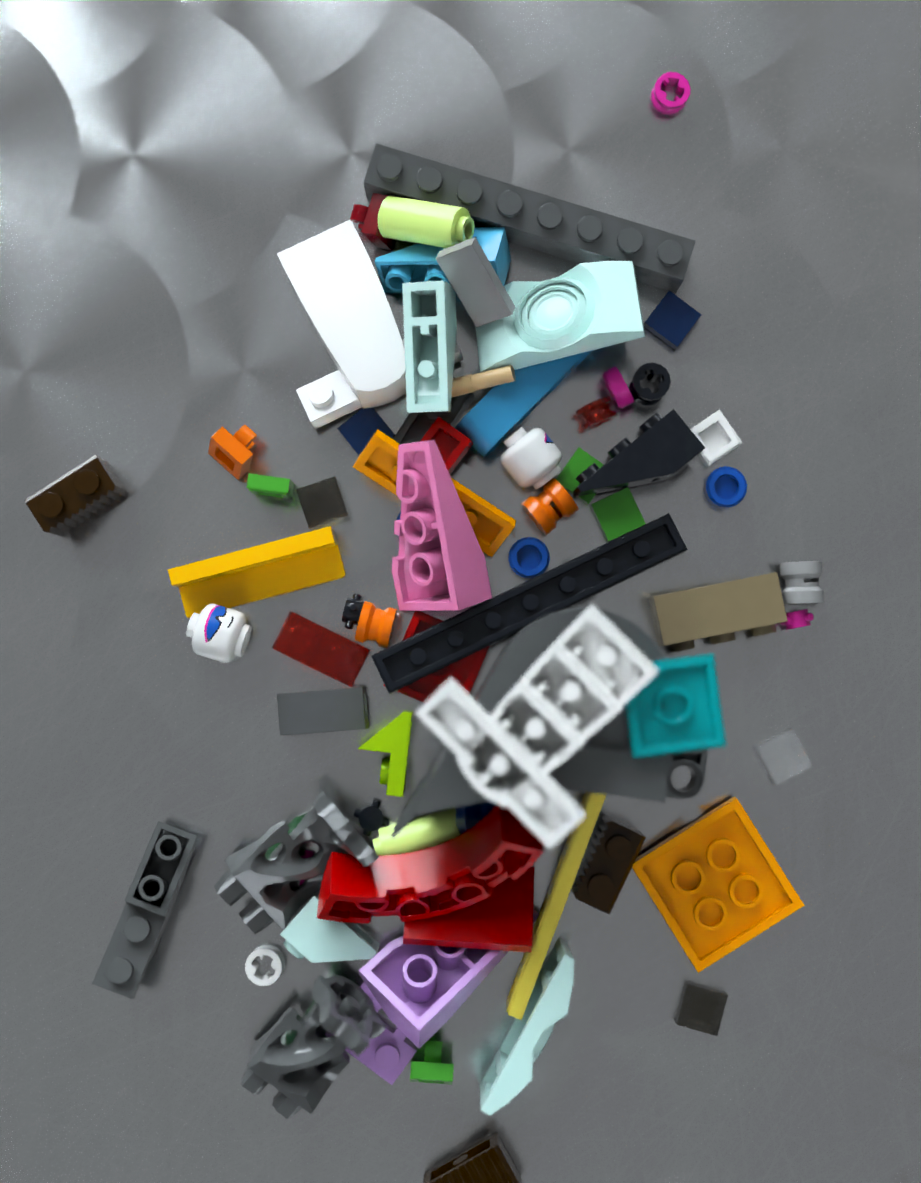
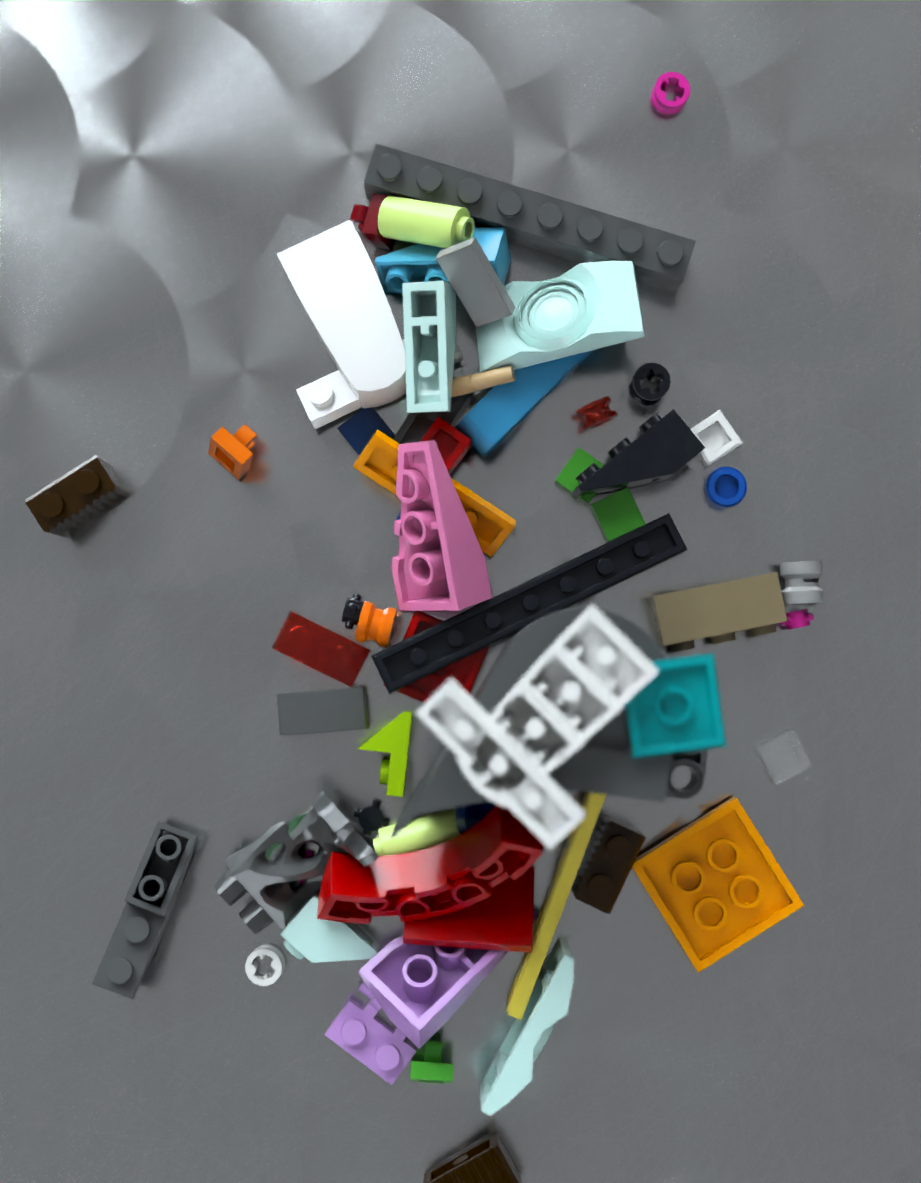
yellow panel [168,526,346,618] -> none
white head [186,603,252,663] -> none
dark grey hips [241,975,386,1119] -> none
bright green tile [246,473,295,499] -> none
clear smoke tile [296,476,349,530] -> none
white head [500,427,562,490] -> none
blue tile [508,537,550,579] -> none
orange wheel [521,478,579,535] -> none
dark pink tile [602,366,634,409] -> none
dark blue tile [644,290,702,350] -> none
clear smoke tile [674,980,728,1036] -> none

